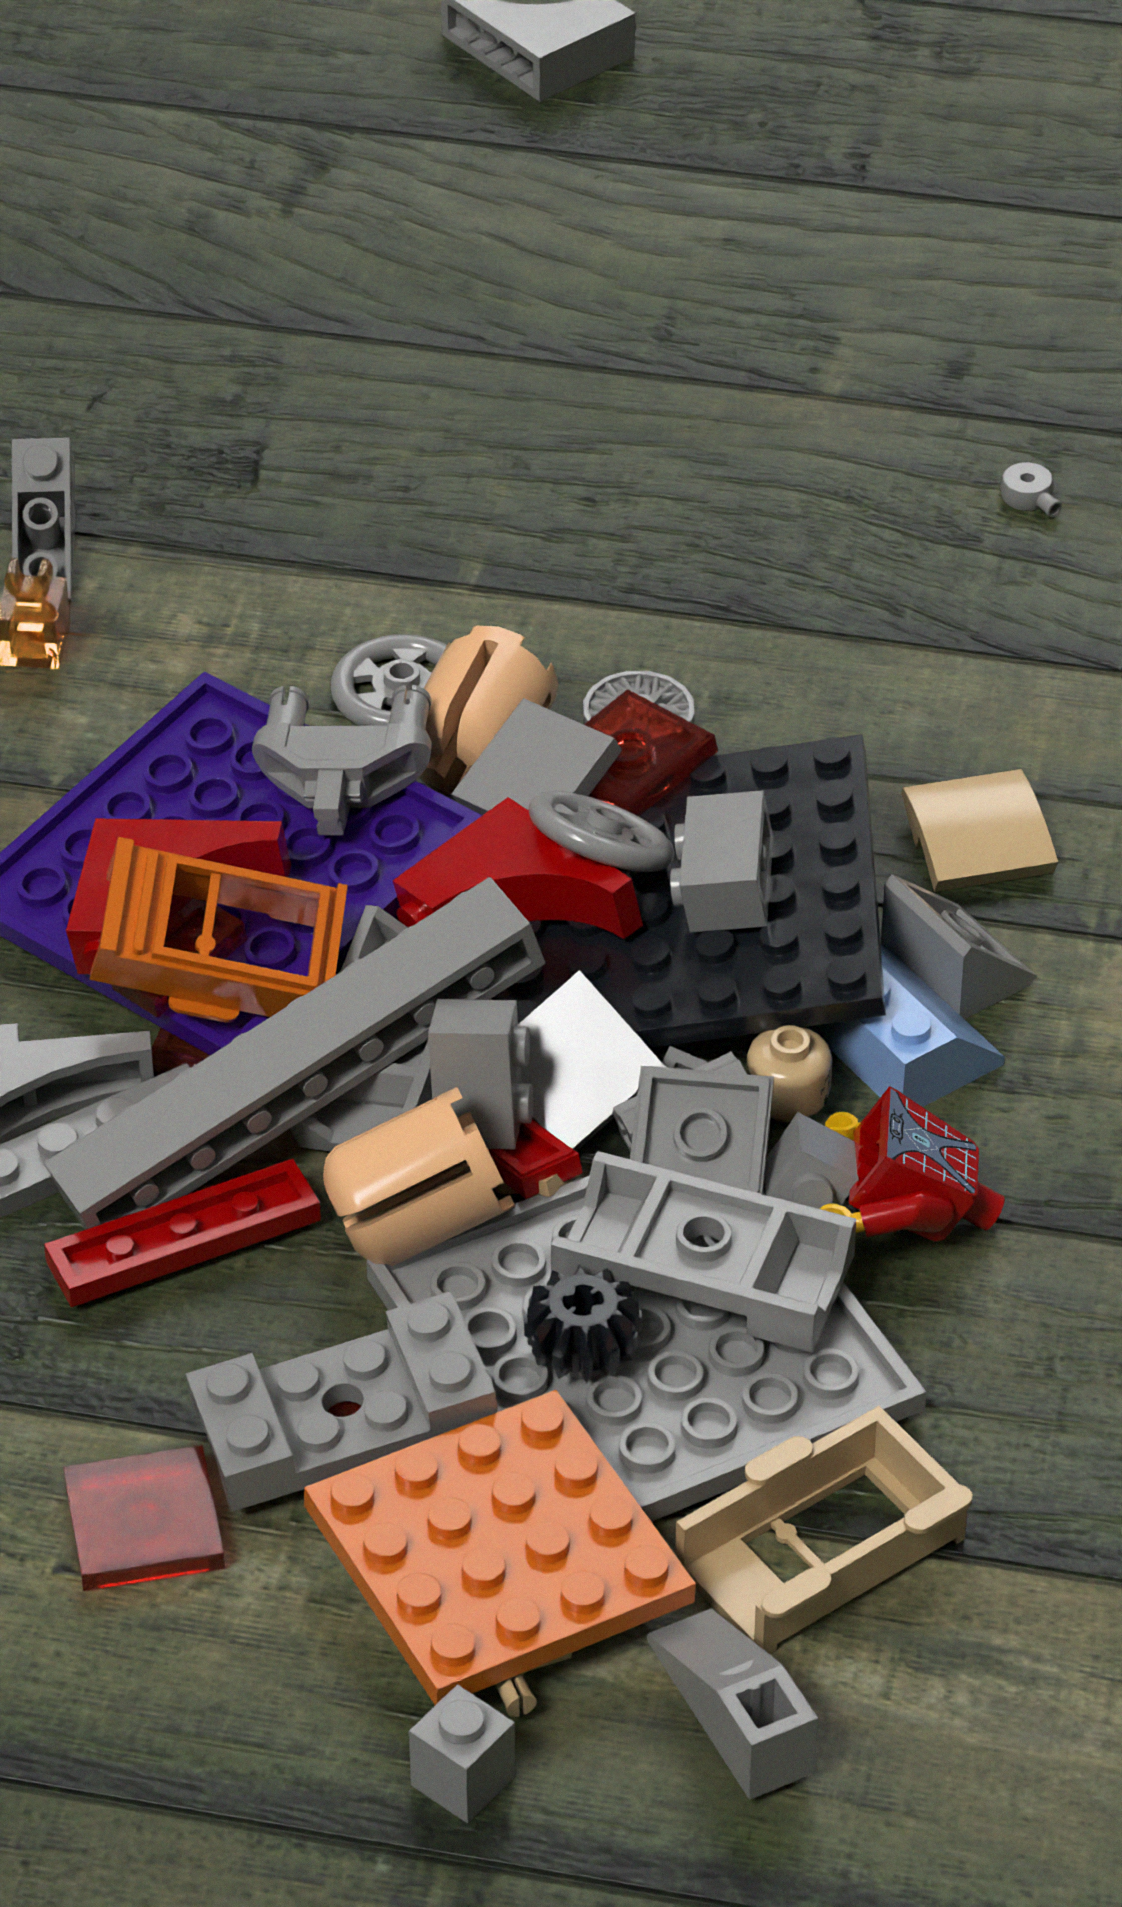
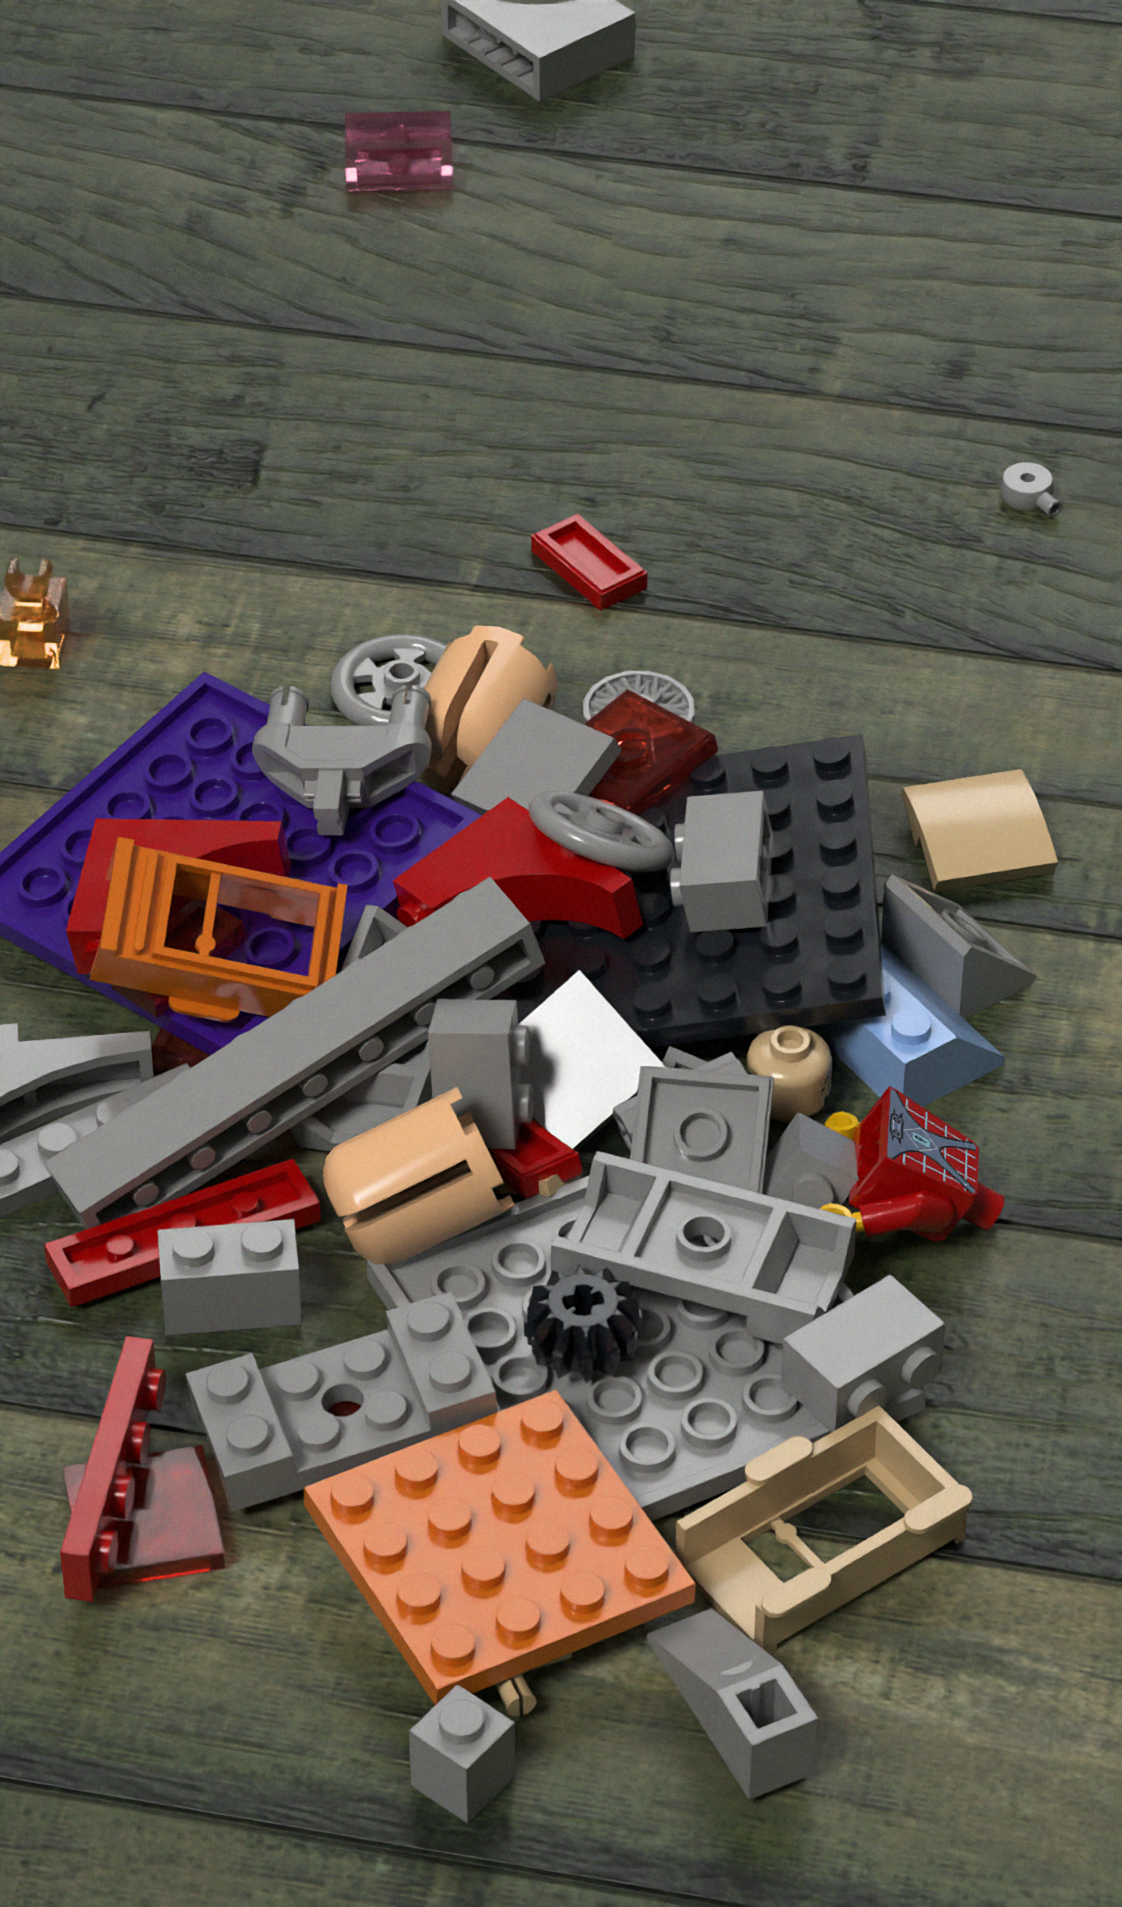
light grey slope [12,437,76,604] -> none
none -> red plate [60,1336,166,1602]
none -> light grey brick [158,1219,302,1336]
none -> clear pink slope [345,111,453,191]
none -> red tile [531,513,648,611]
none -> light grey brick [781,1274,945,1432]

